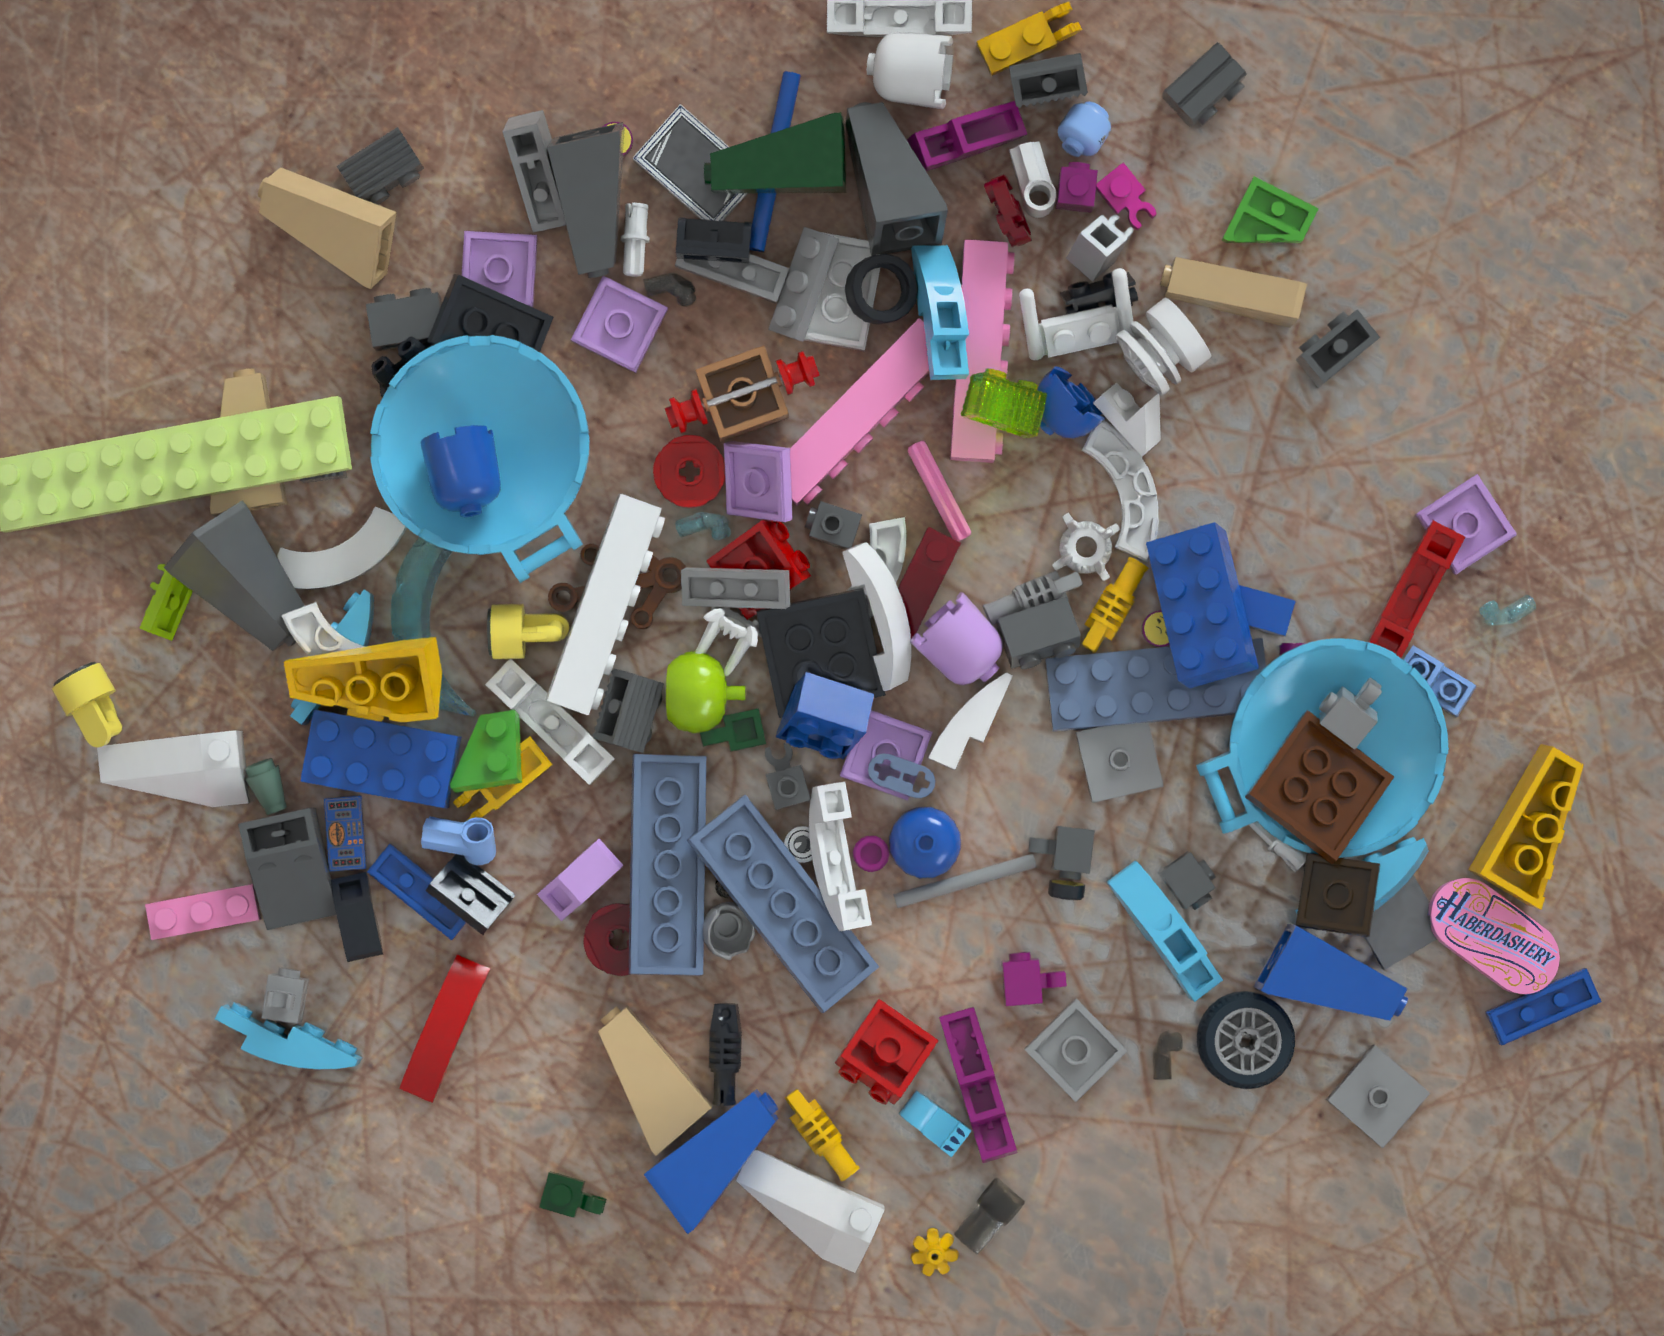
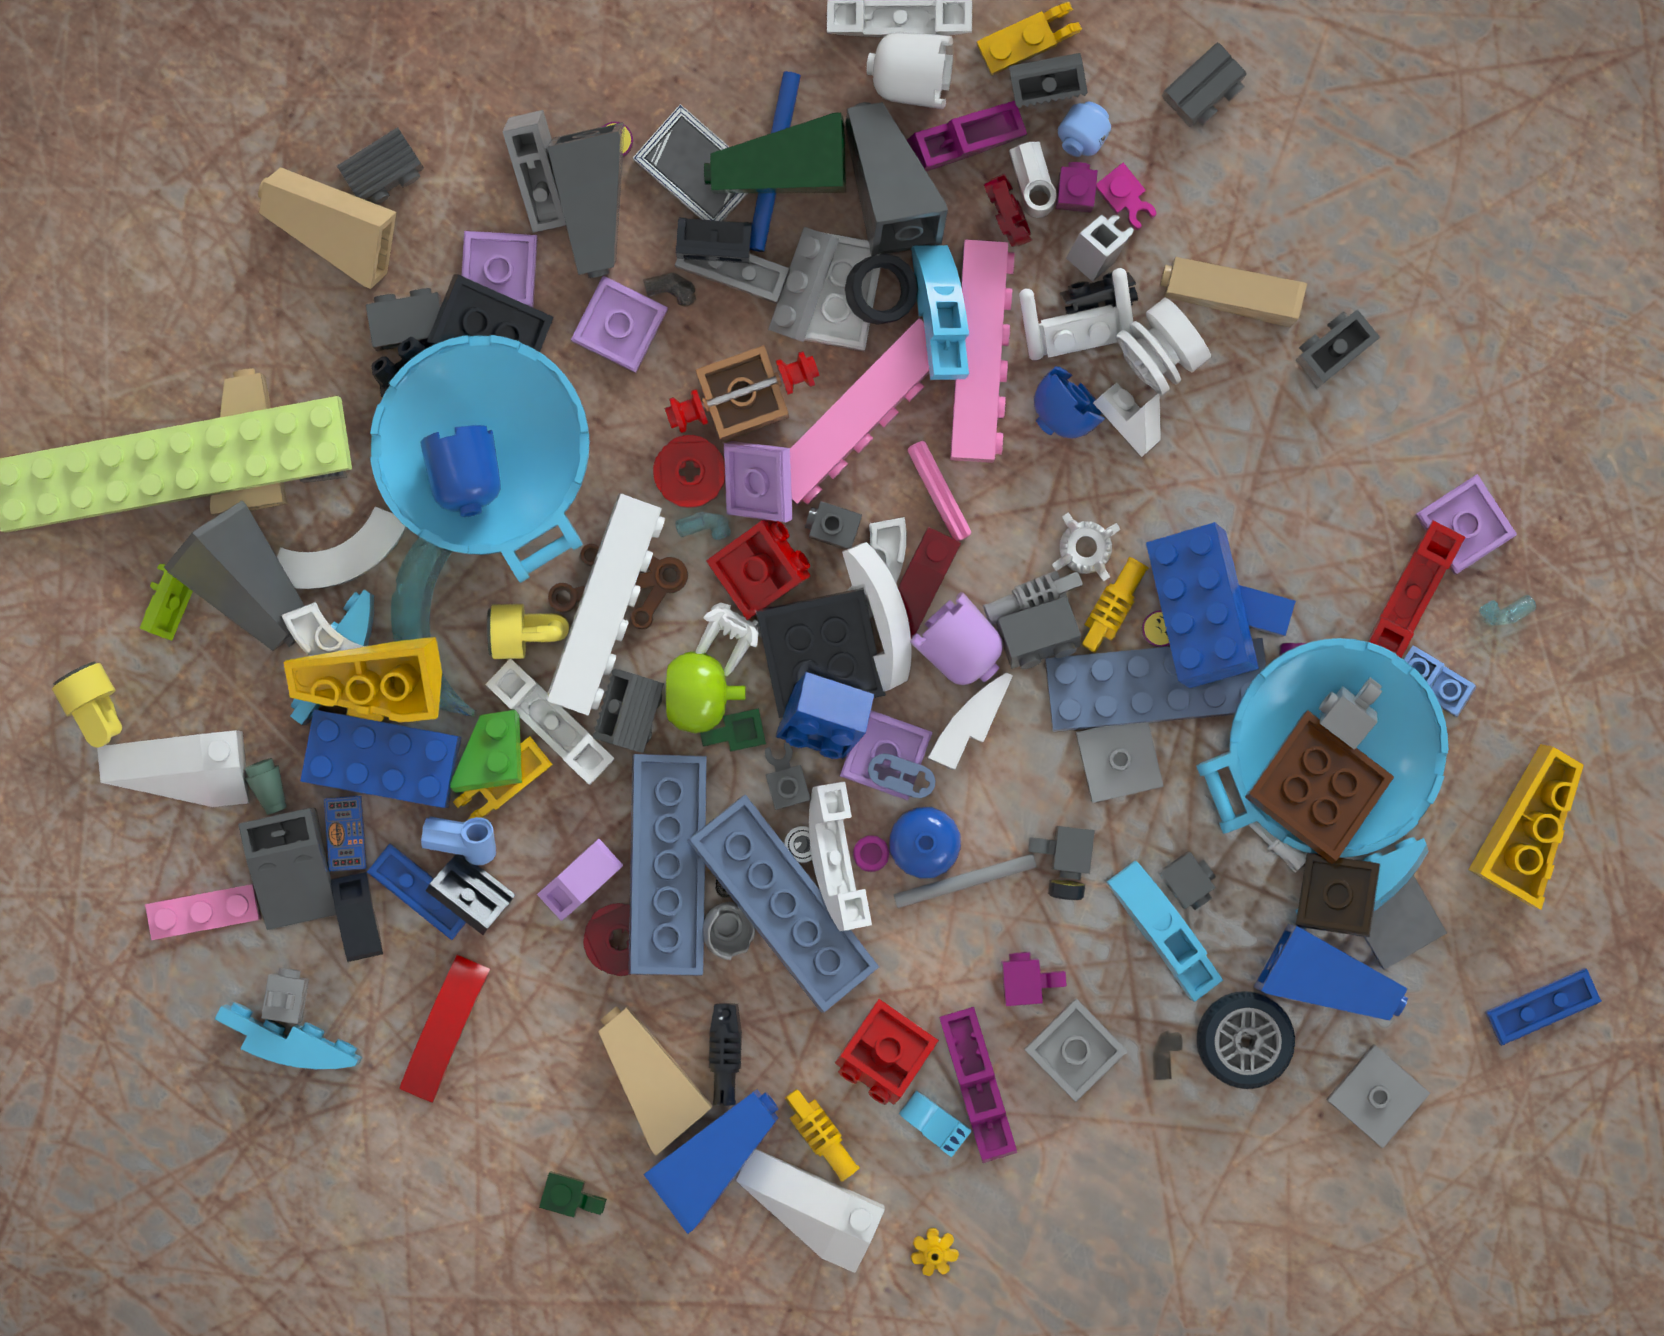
white axle [621,203,650,277] -> none
light grey plate [681,568,790,609] -> none
clear smoke piece [953,1178,1025,1255] -> none
clear neon green brick [961,368,1047,438] -> none
white tile [1082,421,1159,563] -> none
bright green wing [1222,176,1319,243] -> none
bright pink tile [1428,878,1560,994] -> none

